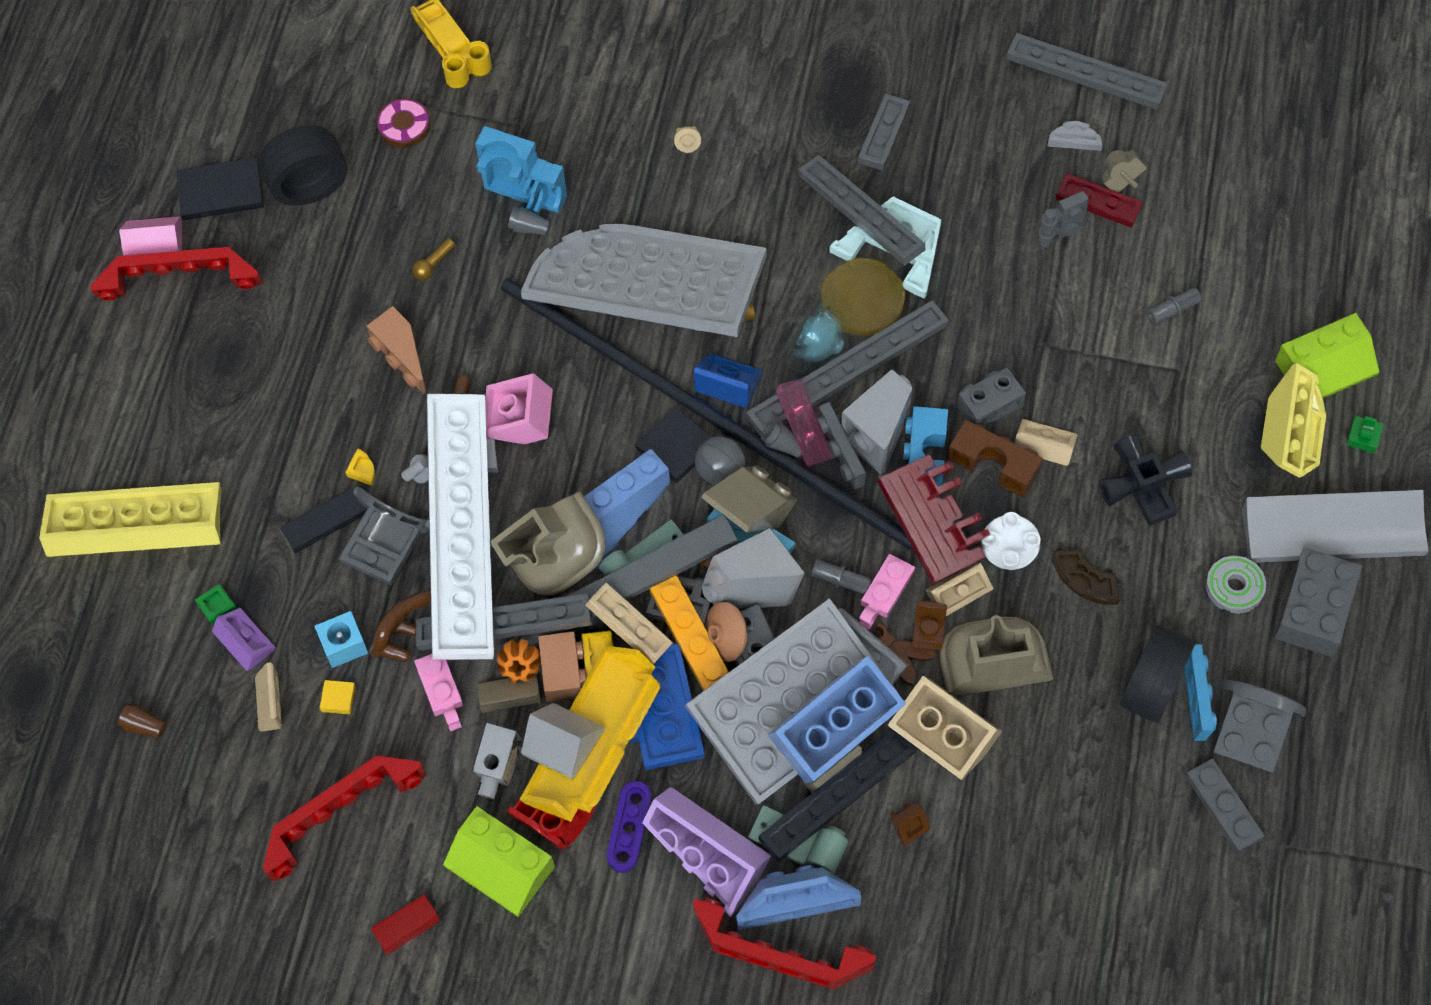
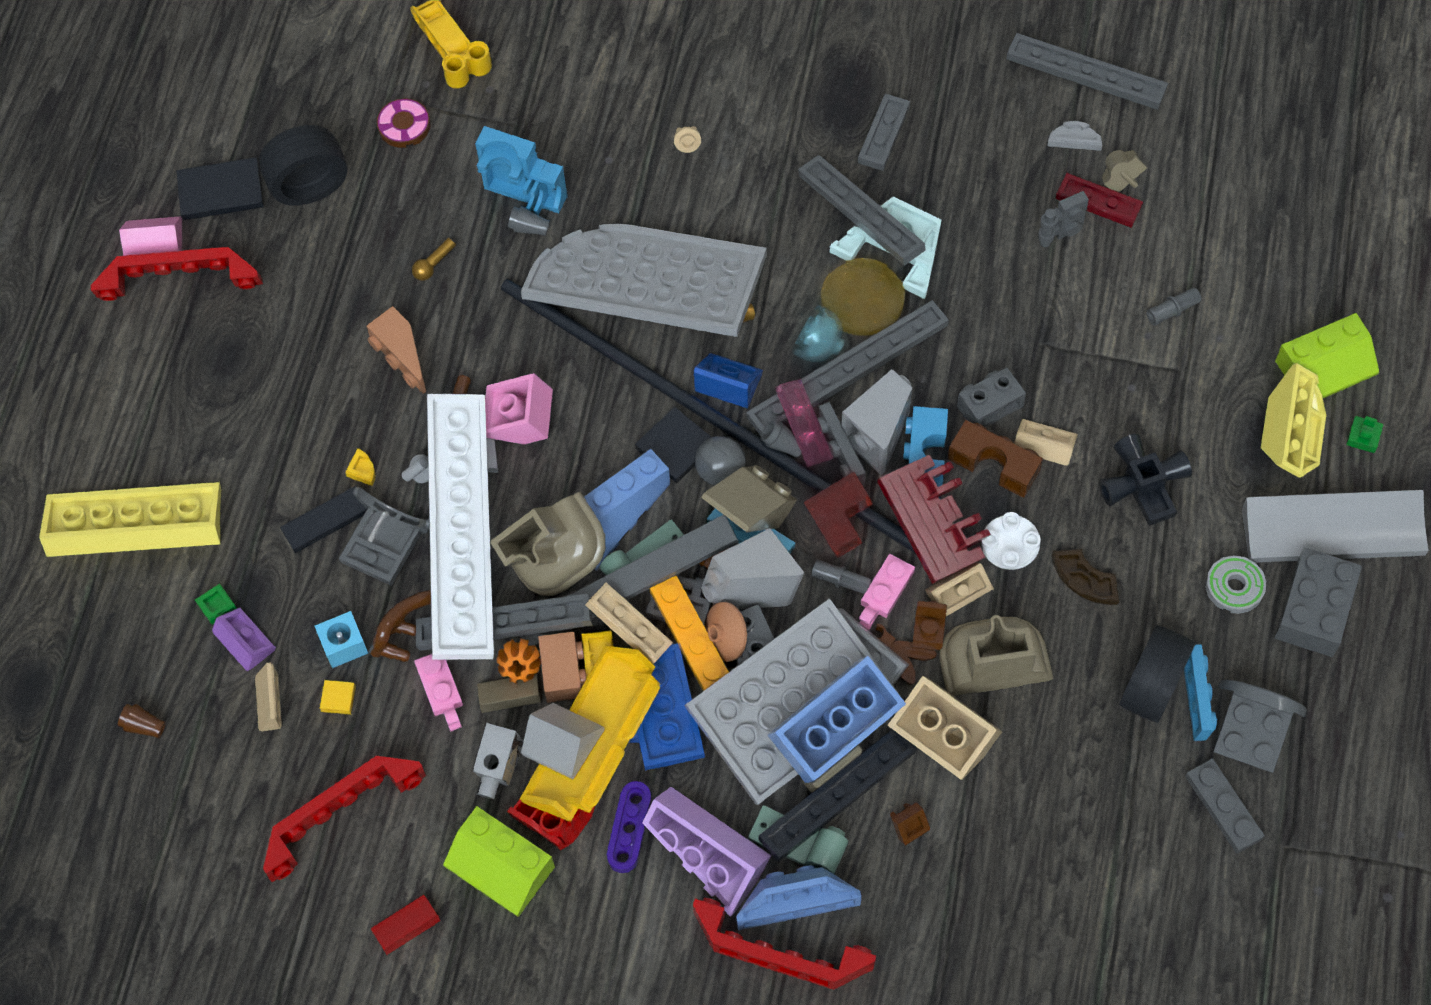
none -> clear red brick [804,472,873,558]

